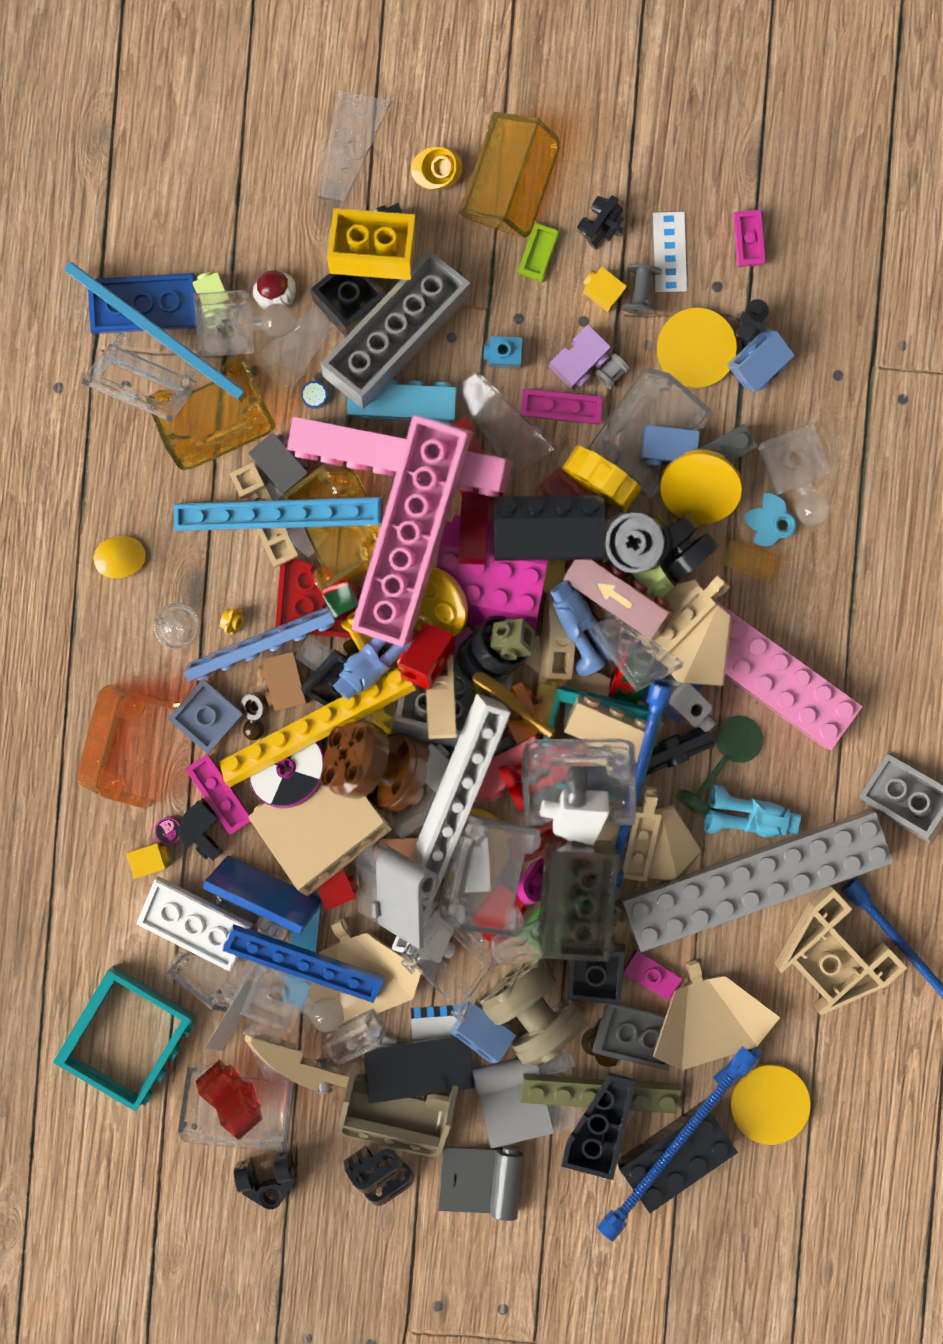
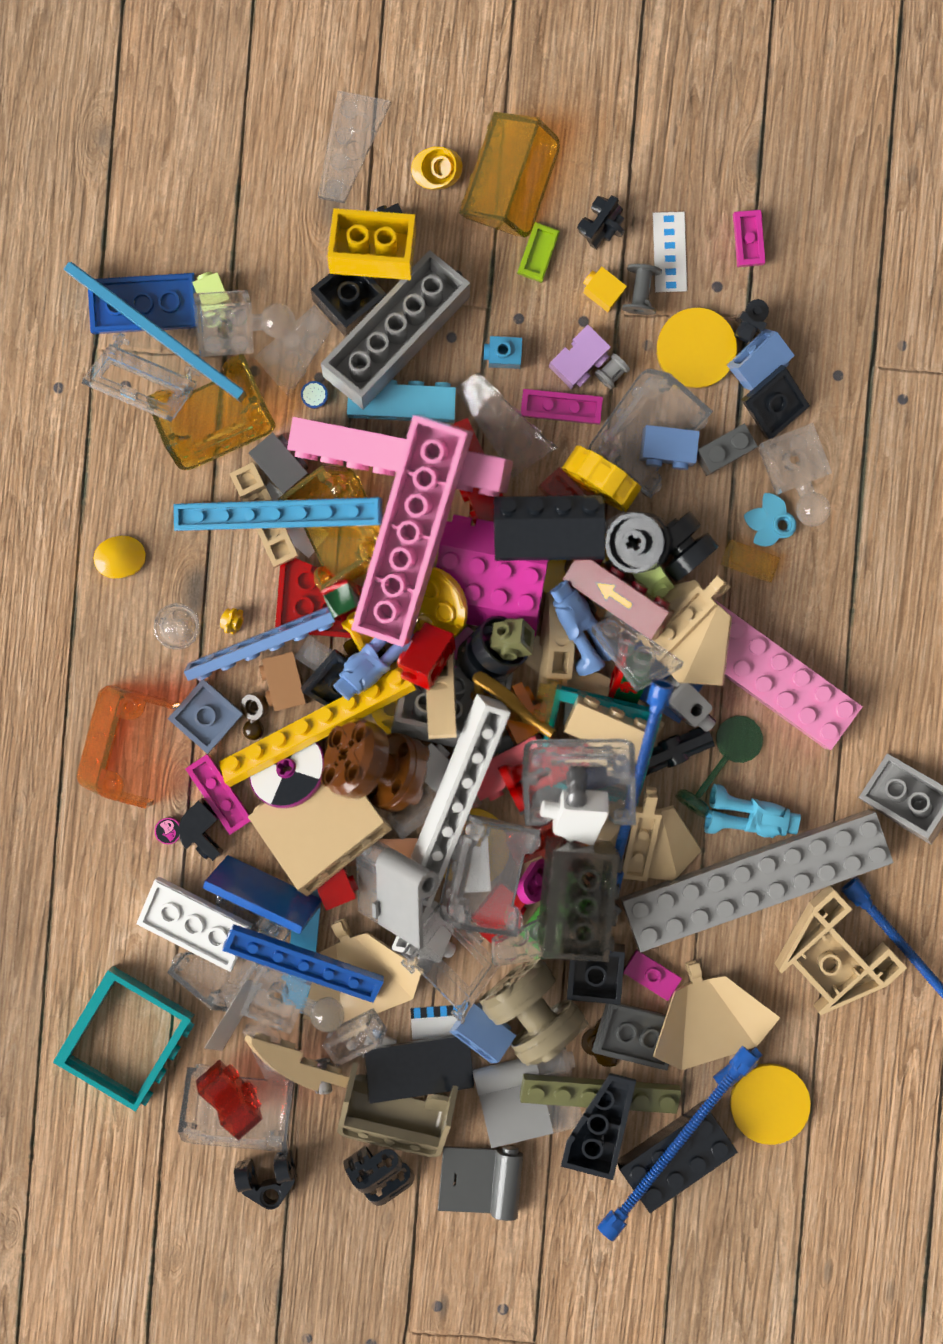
yellow brick [126,841,171,879] -> none
hair [253,270,296,312] -> none
dark red tile [458,493,489,565] -> none
yellow tile [660,449,742,524] -> none
none -> black tile [741,365,810,440]

